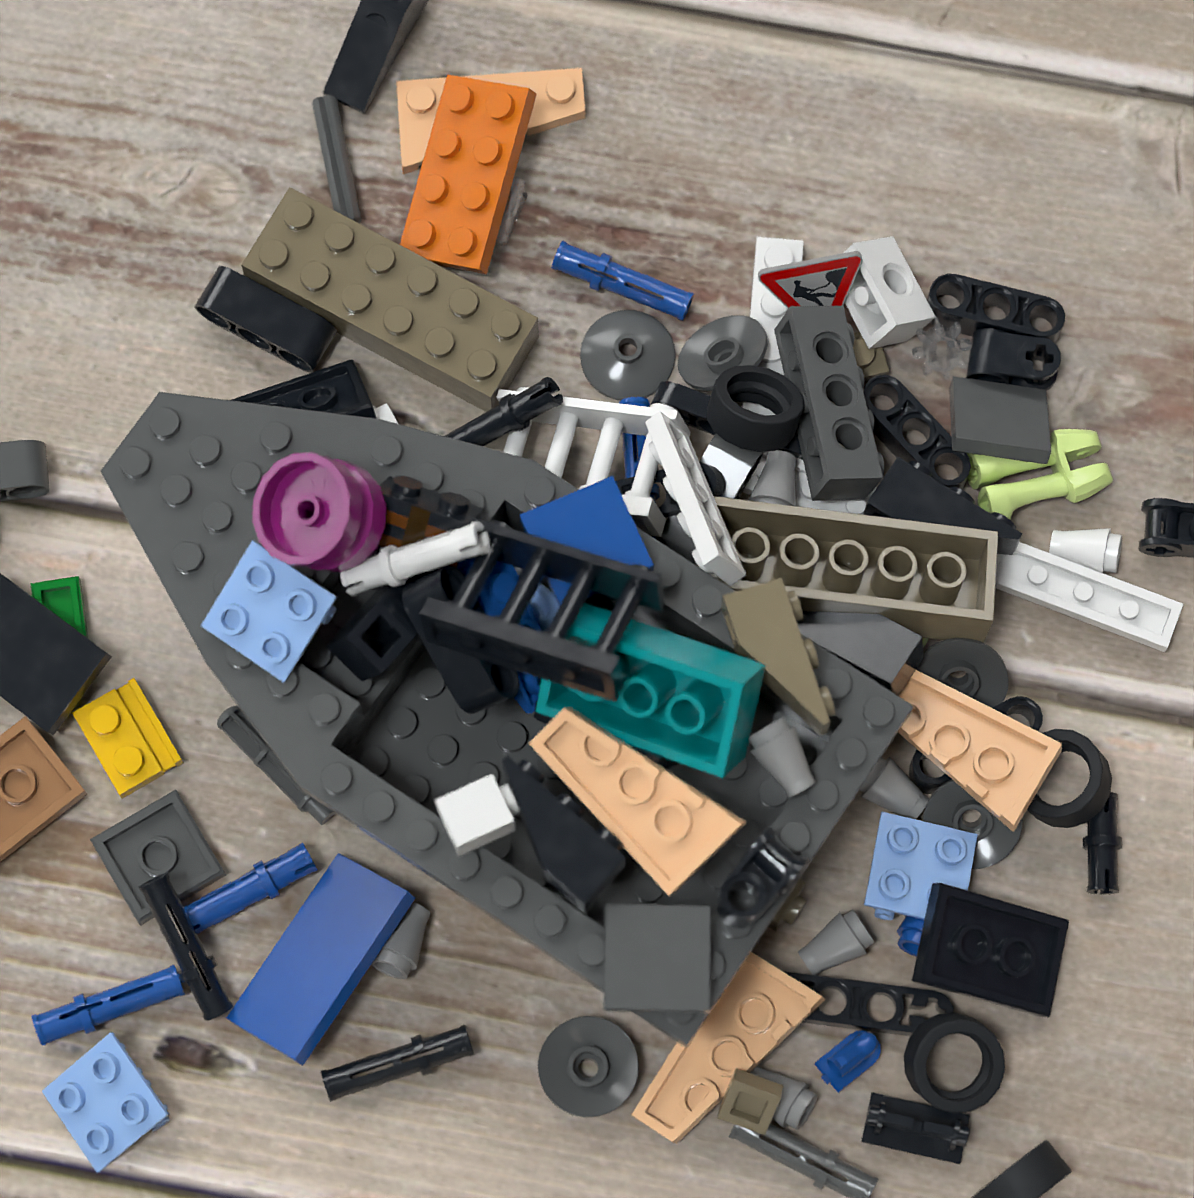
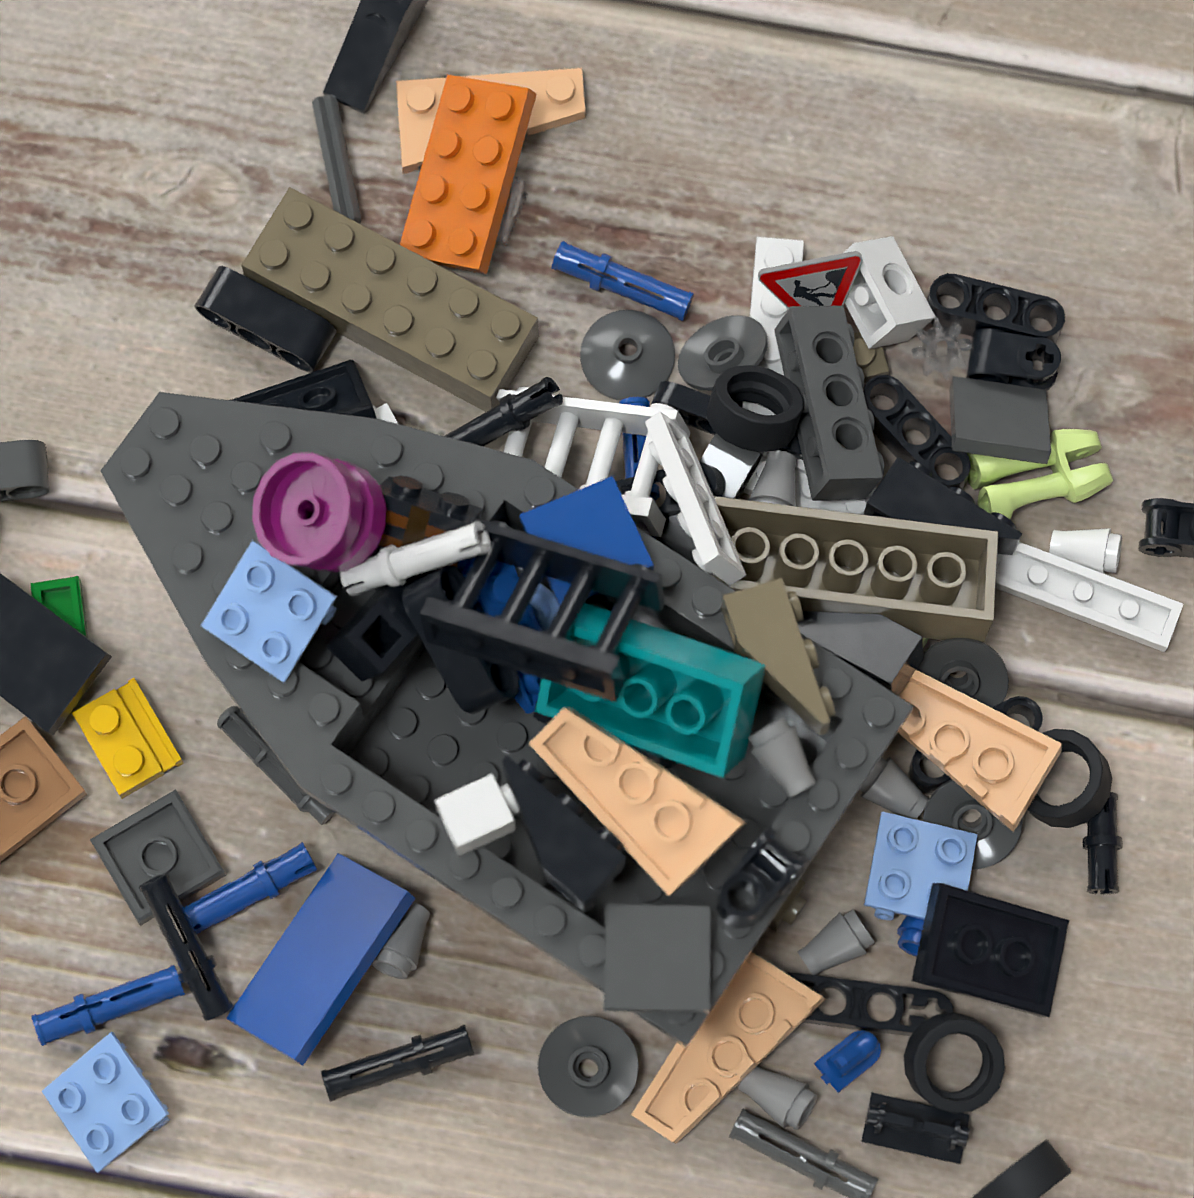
dark tan plate [717,1068,784,1135] -> none

